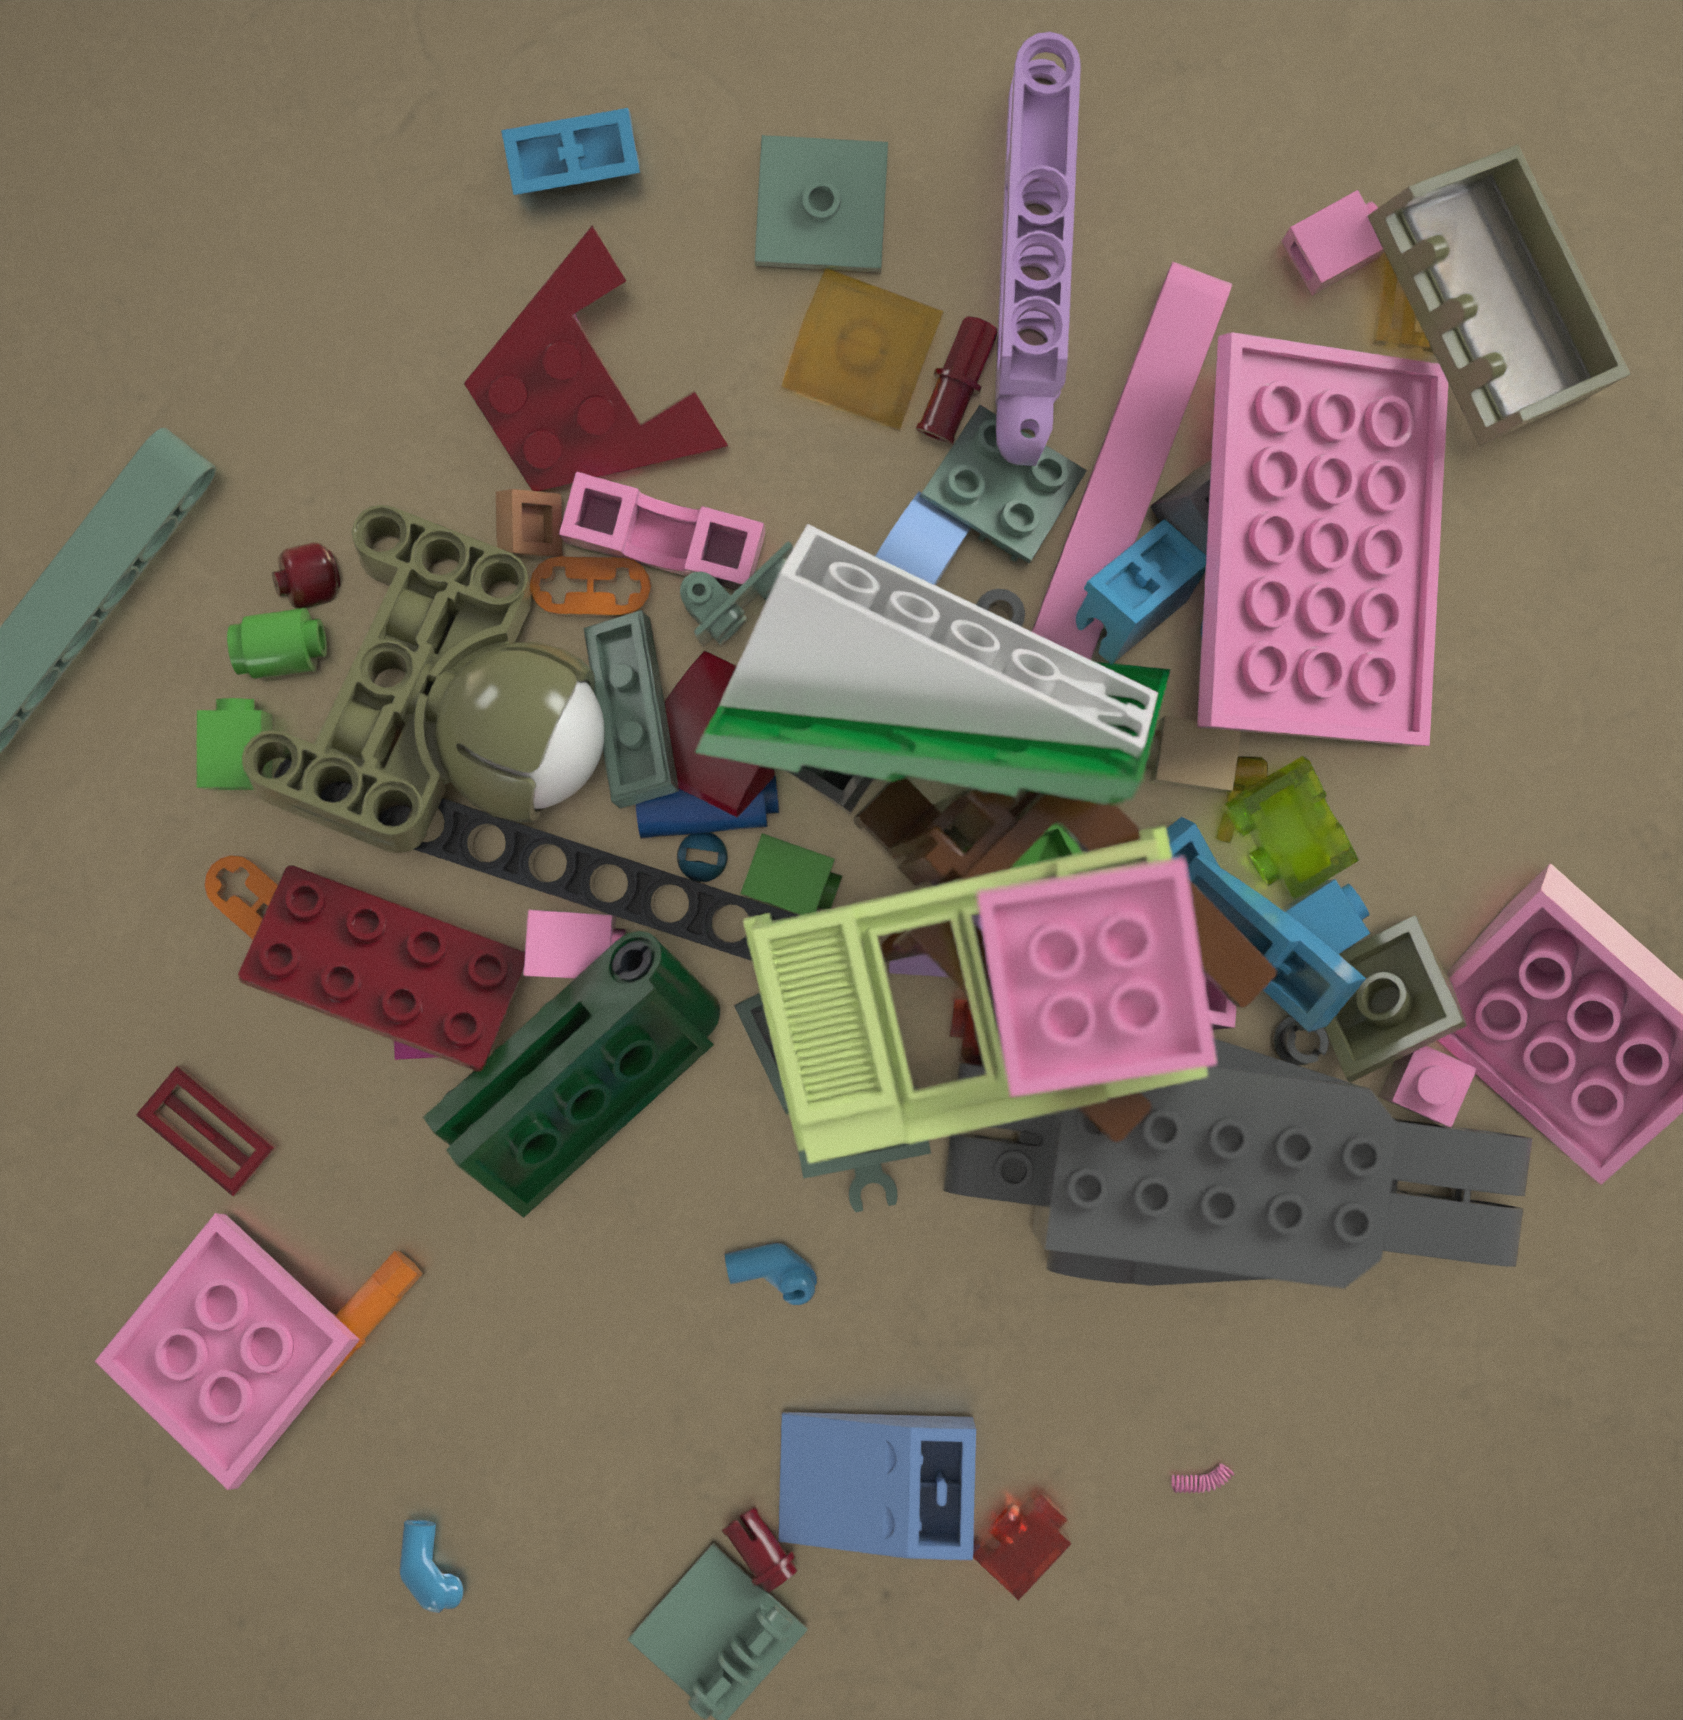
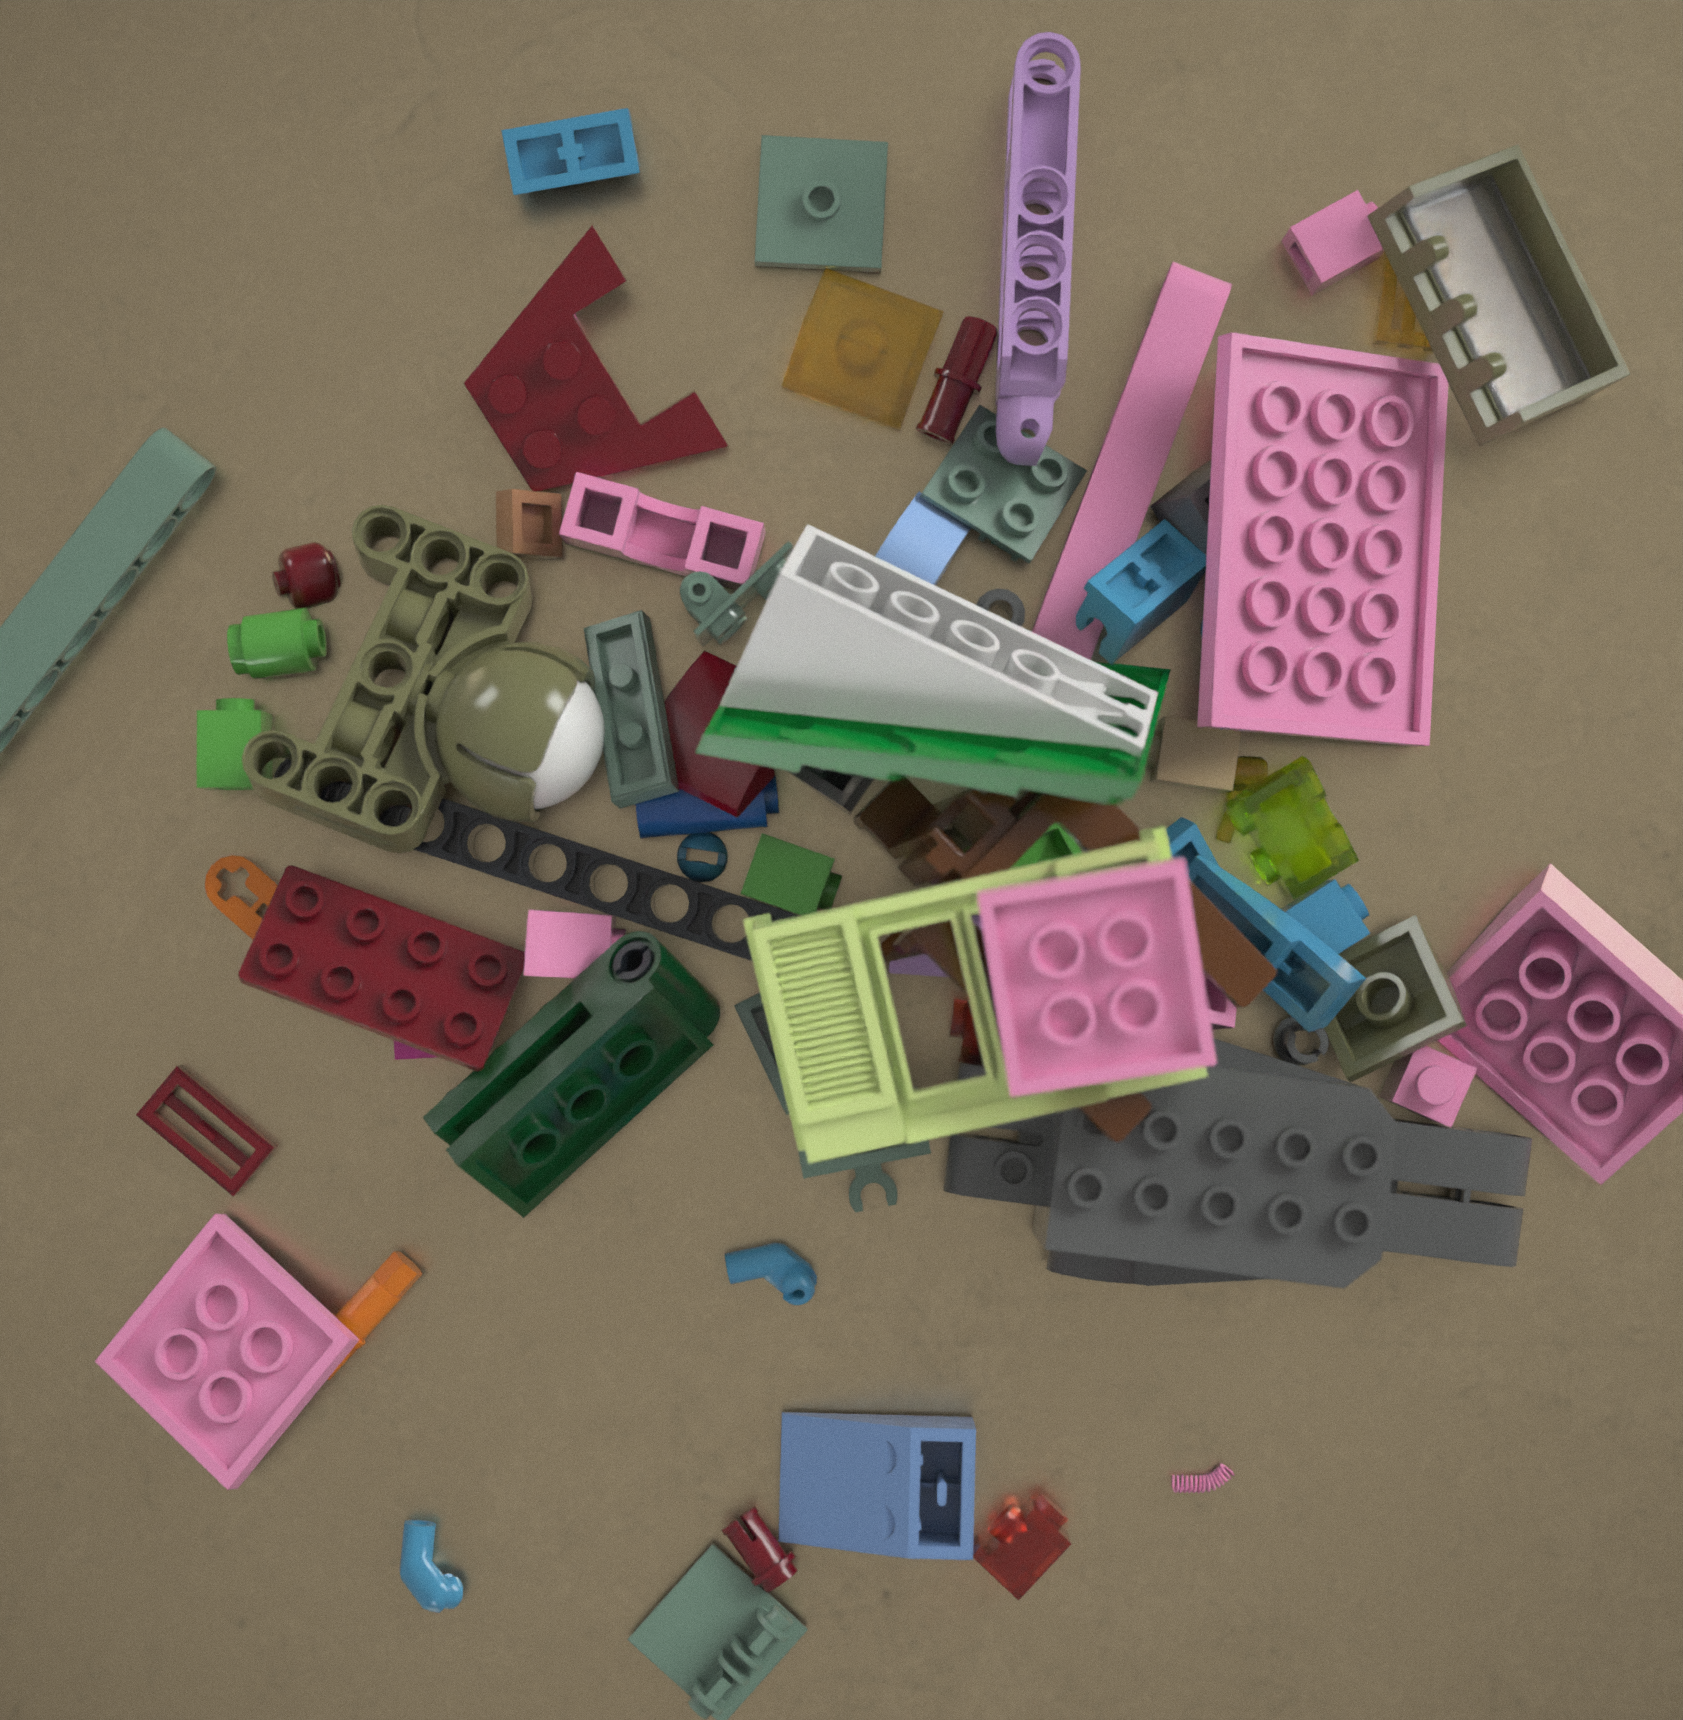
orange beam [530,556,653,618] -> none

